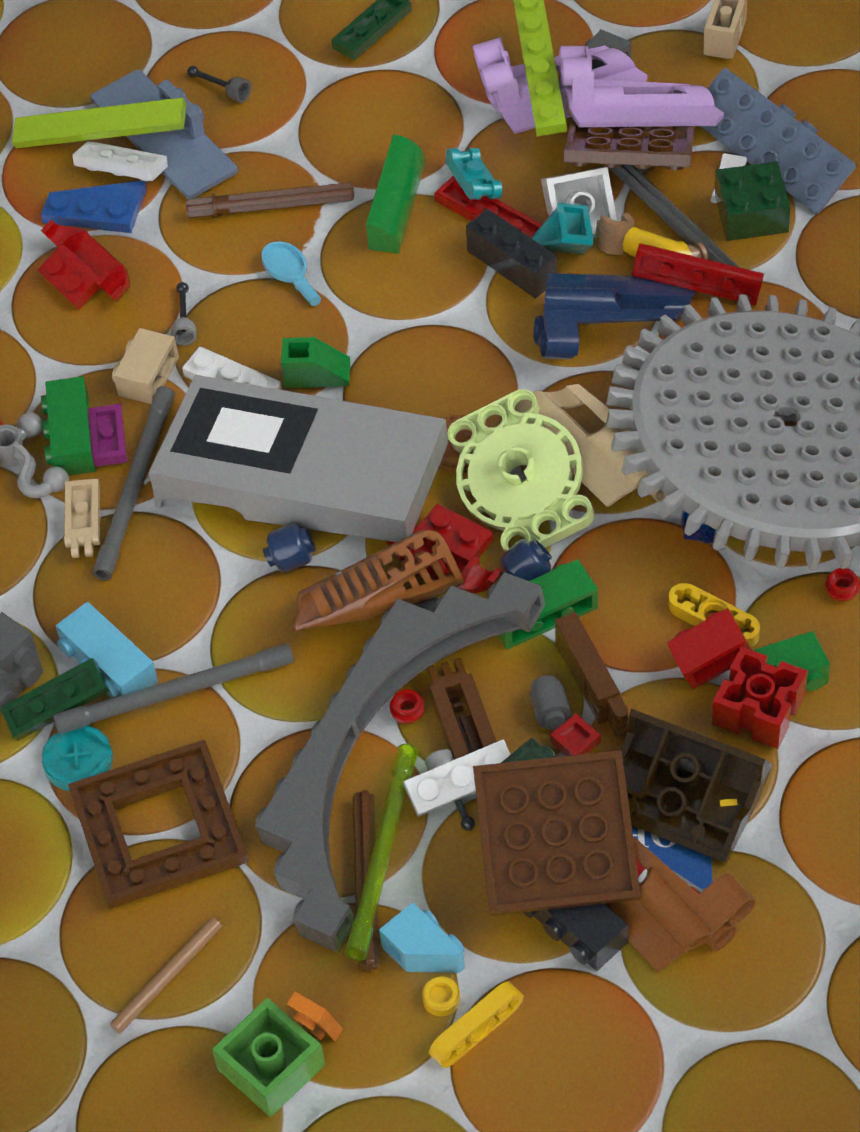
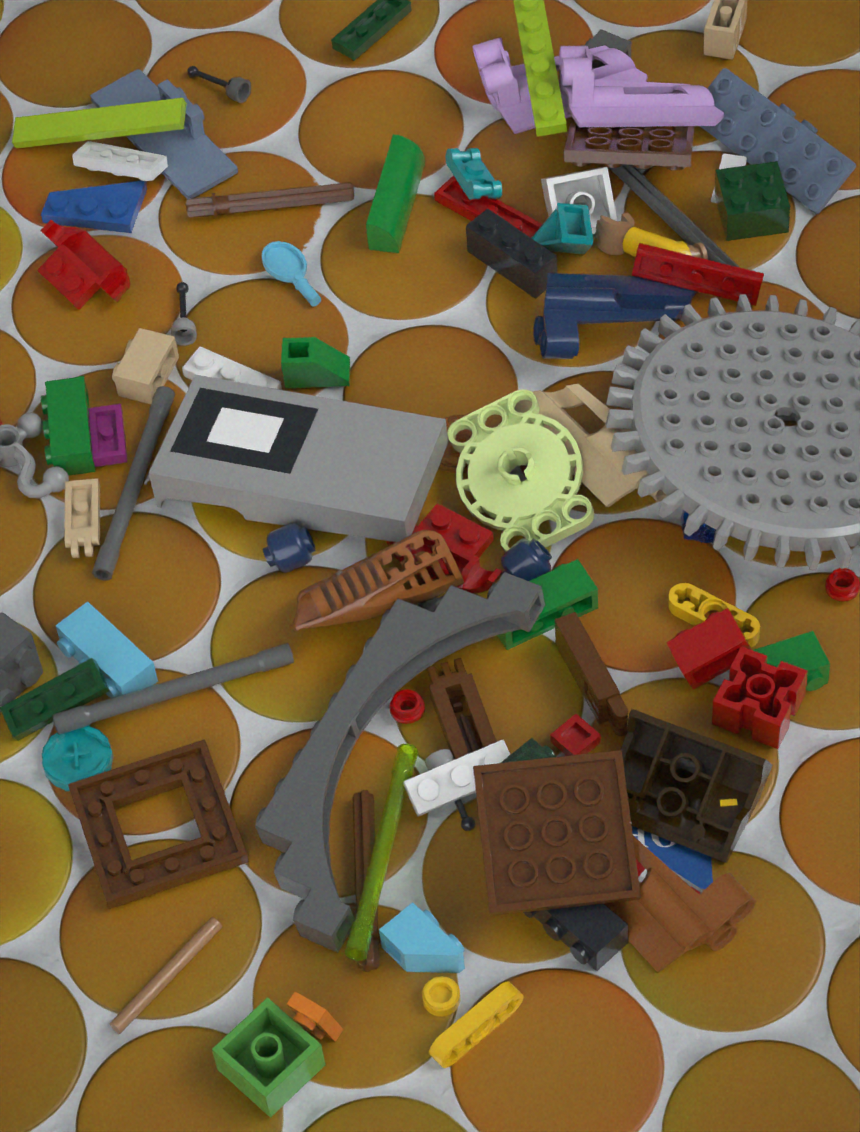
dark grey brick [529,675,571,730] -> none

